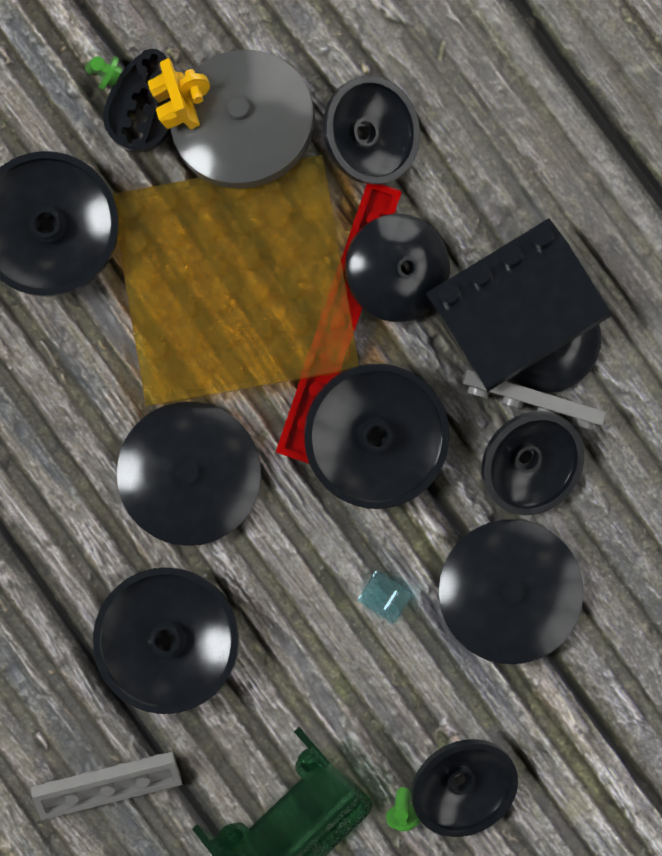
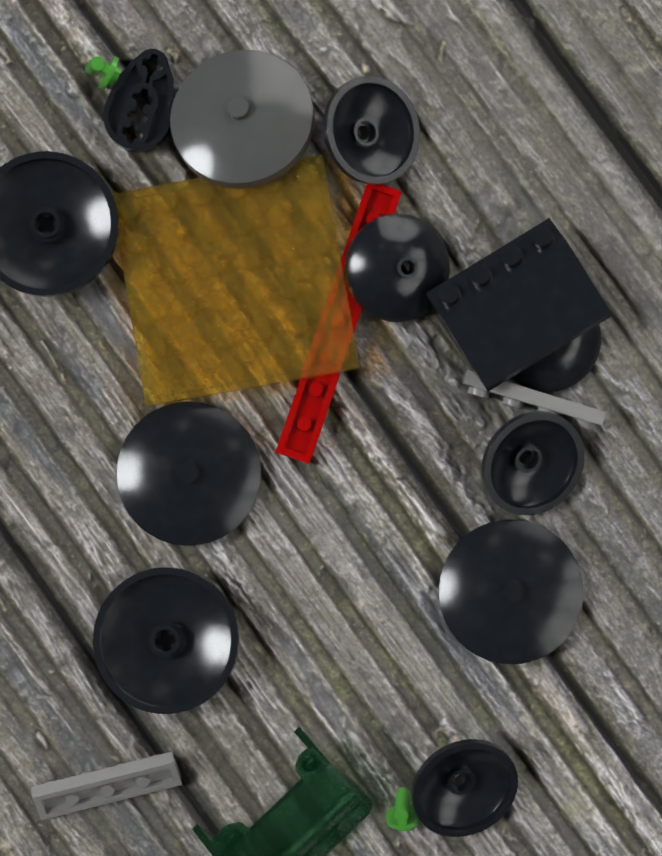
yellow hips [147,58,210,130] -> none
black dish [303,363,449,509] -> none
clear light blue slope [357,570,412,623] -> none

